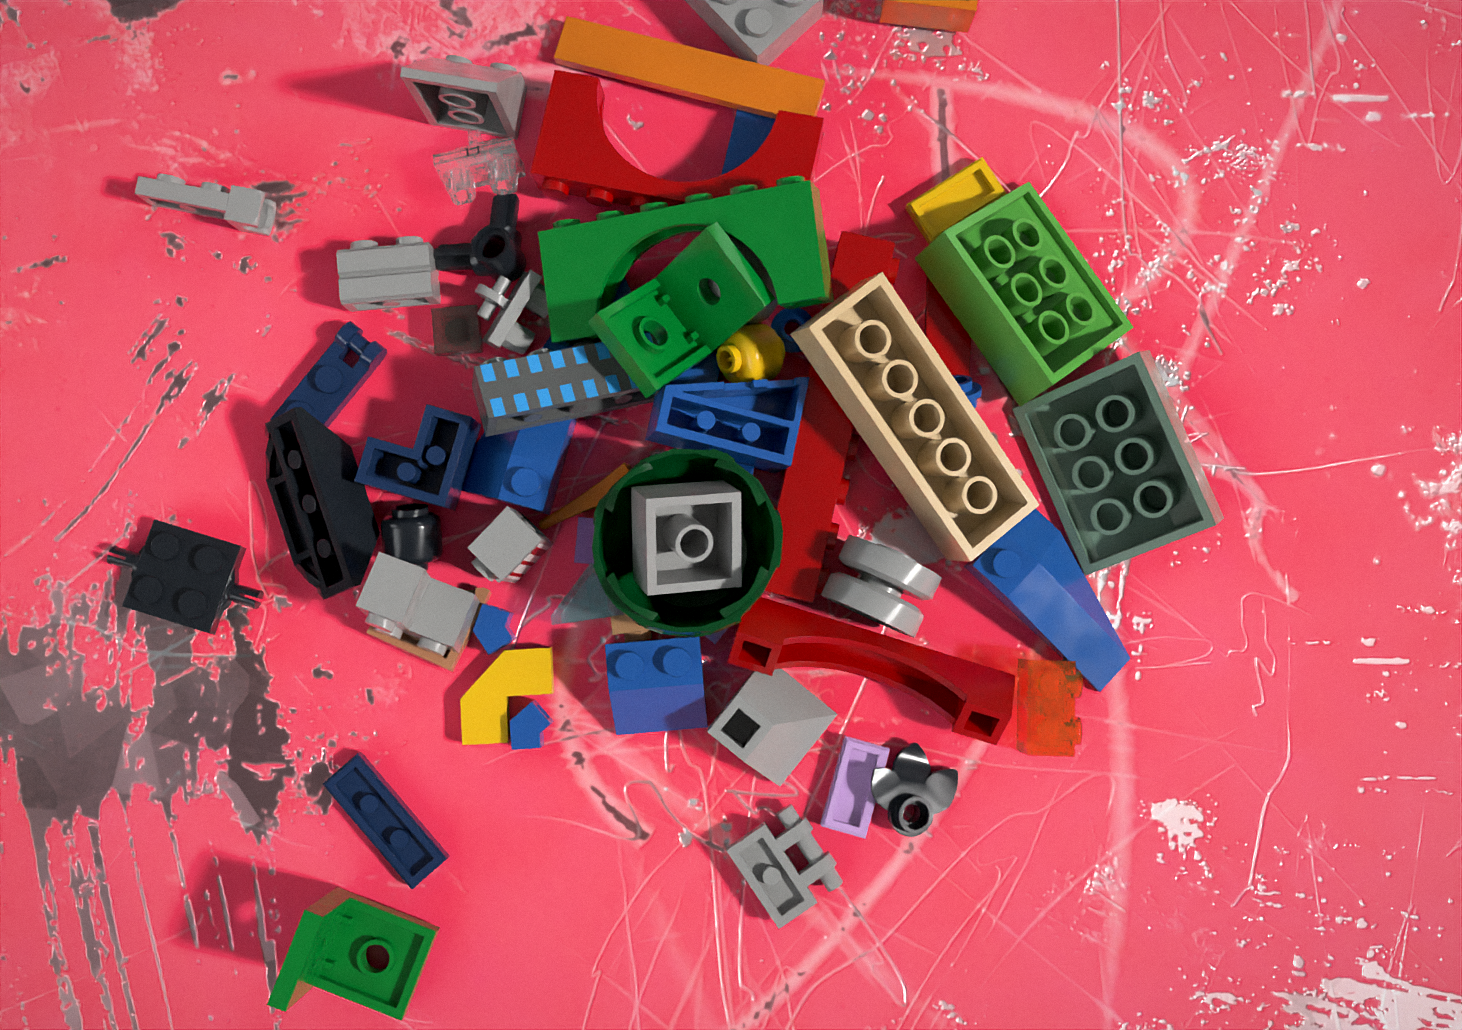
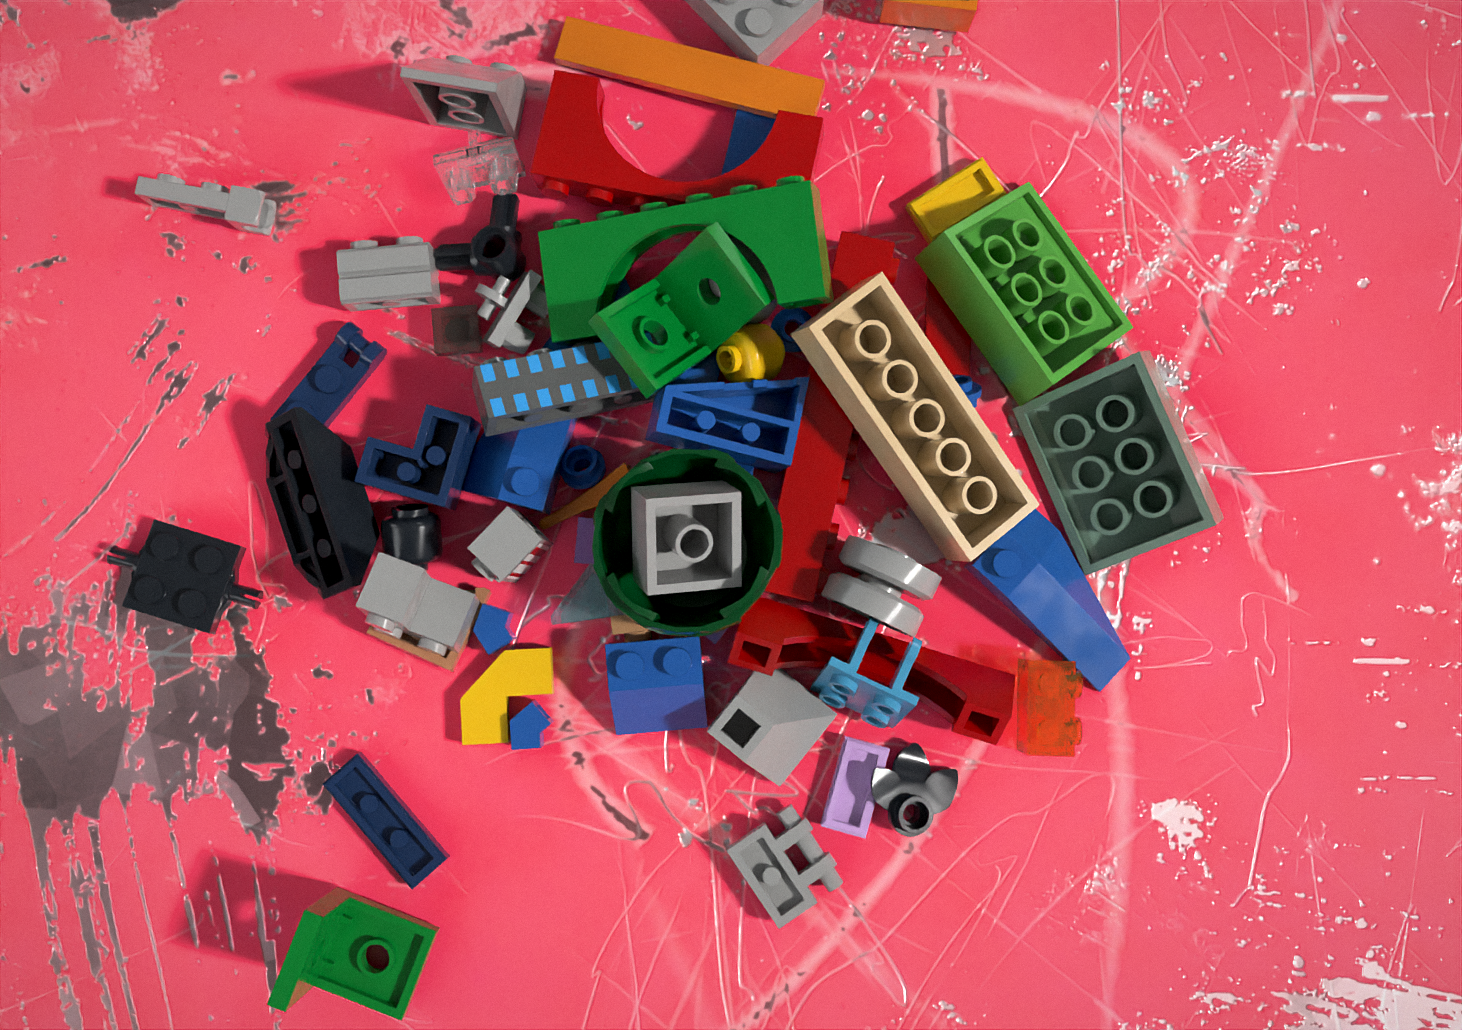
none -> blue plate [560,445,606,489]
none -> dark azure plate [809,617,923,728]

